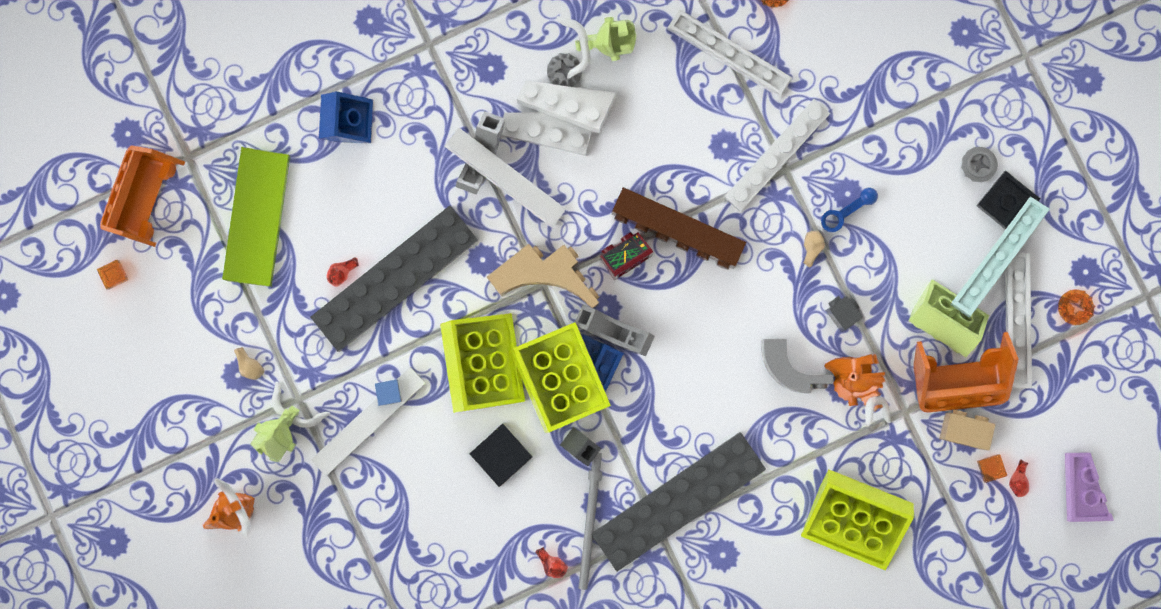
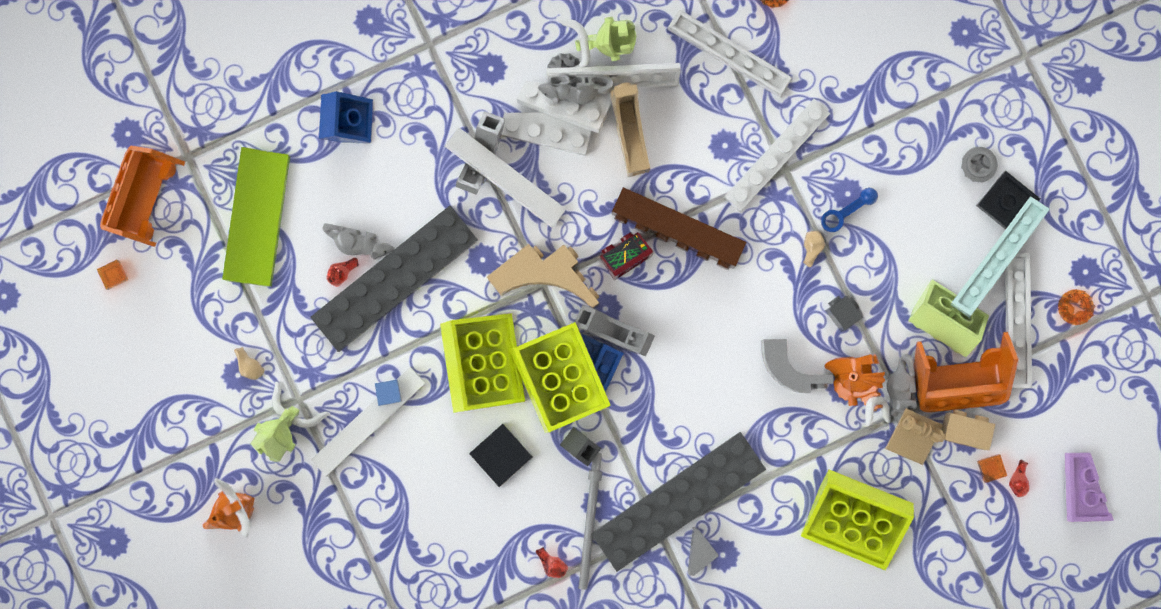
none -> light grey animal [322,223,395,260]
none -> light grey animal [538,74,613,104]
none -> white tile [546,63,681,88]
none -> tan arch [610,82,650,177]
none -> light grey slope [688,528,719,576]
none -> tan hinge [885,408,945,465]
none -> light grey animal [886,355,917,423]

